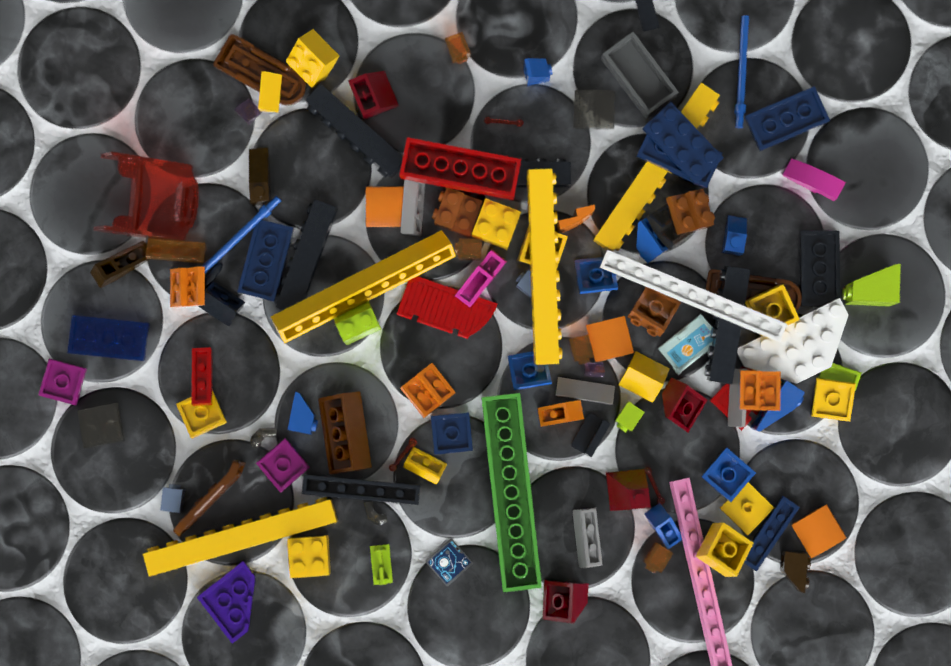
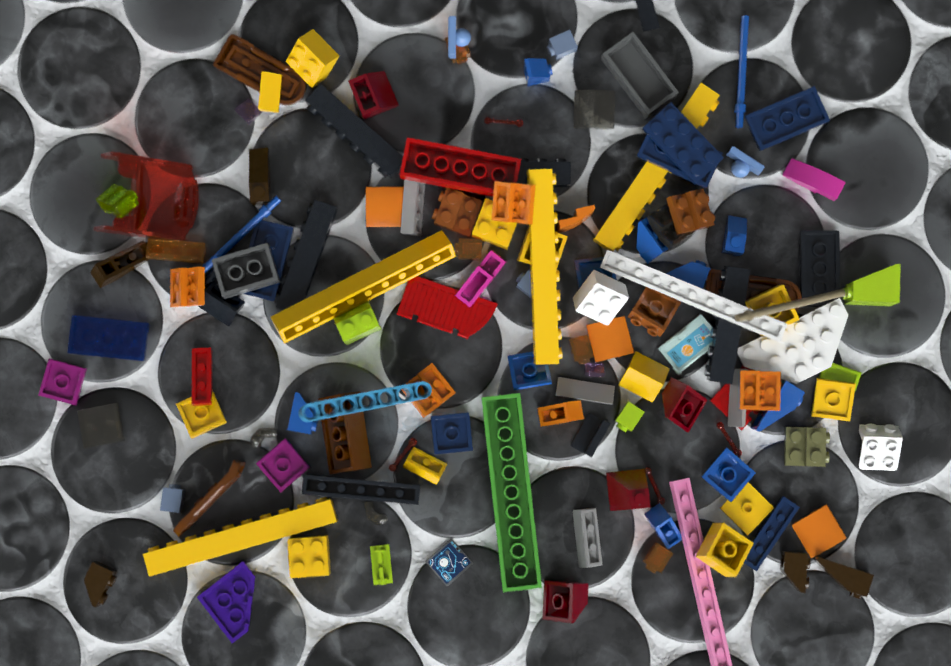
none -> dark brown slope [83,561,117,607]
none -> clear neon green brick [96,184,139,218]
none -> dark grey brick [211,243,281,299]
none -> dark azure beam [299,381,432,422]
none -> medium blue tile [448,16,471,59]
none -> orange slope [491,181,536,224]
none -> sand blue brick [547,30,578,60]
none -> white brick [573,270,629,326]
none -> blue slope [667,260,710,289]
none -> clear red hinge [716,422,742,457]
none -> medium blue tile [727,146,765,178]
none -> dark tan bar [735,289,846,322]
none -> olive plate [784,427,830,467]
none -> dark brown slope [813,556,874,599]
none -> white bracket [858,424,903,471]

